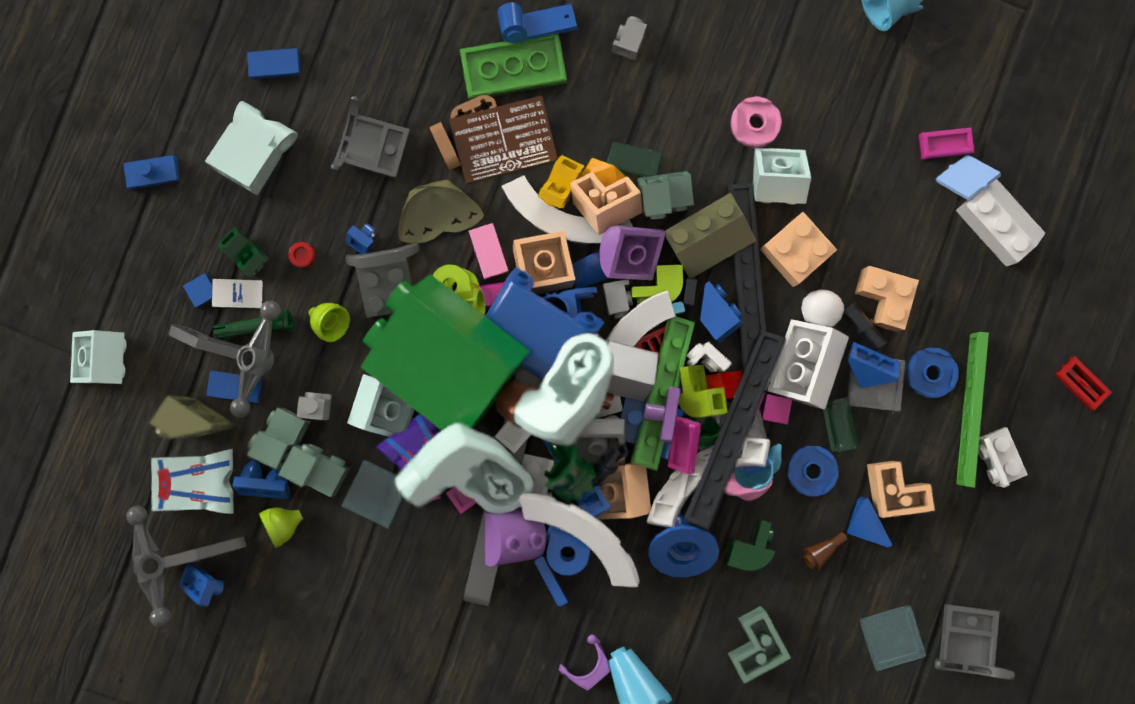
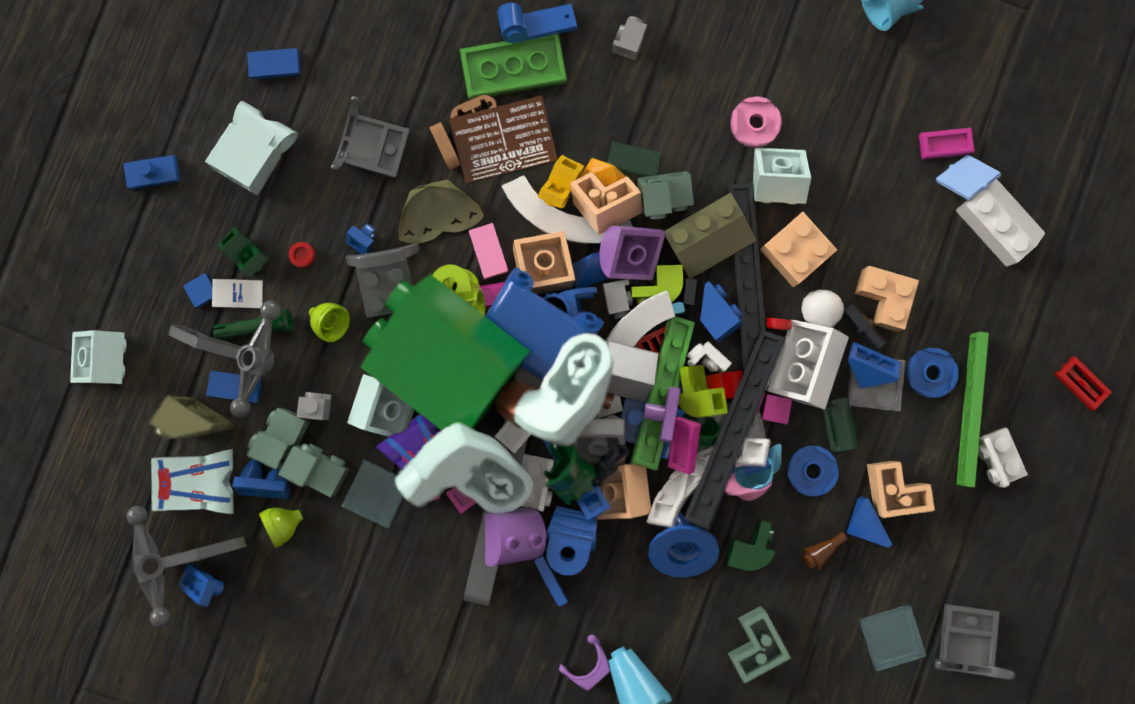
white tile [520,493,639,587] -> none
none -> red tile [766,317,793,330]

